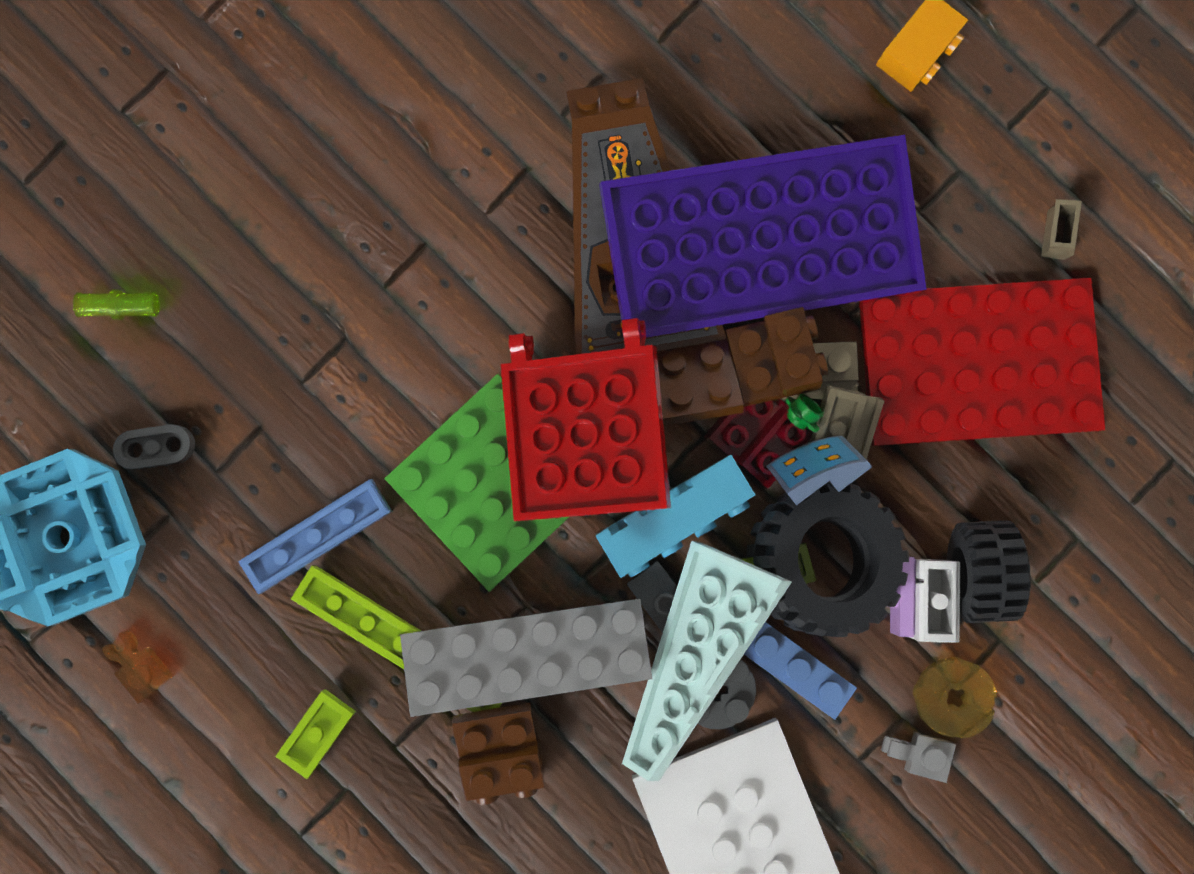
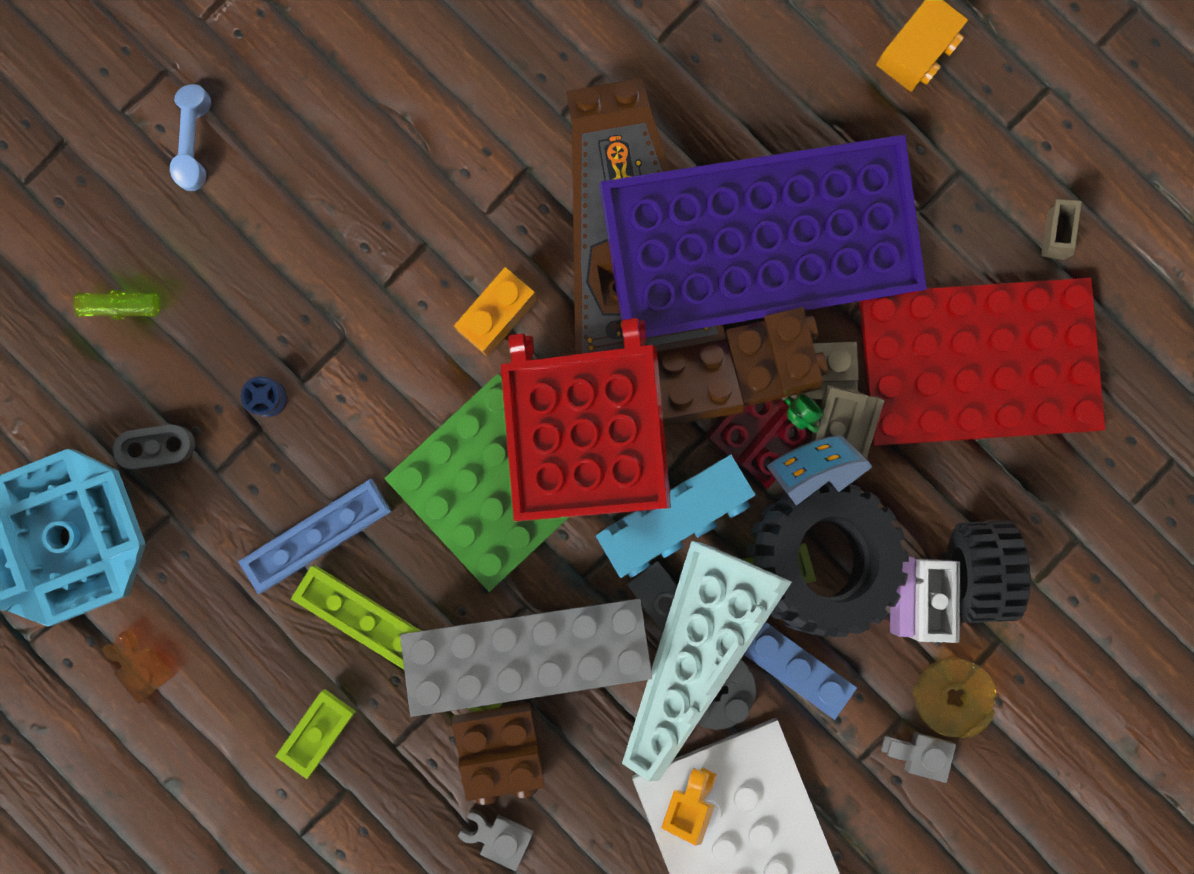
none -> light blue bar [170,84,211,191]
none -> dark blue wheel [240,376,288,417]
none -> light orange brick [454,267,537,357]
none -> light grey plate [458,809,533,871]
none -> light orange plate [661,767,717,846]

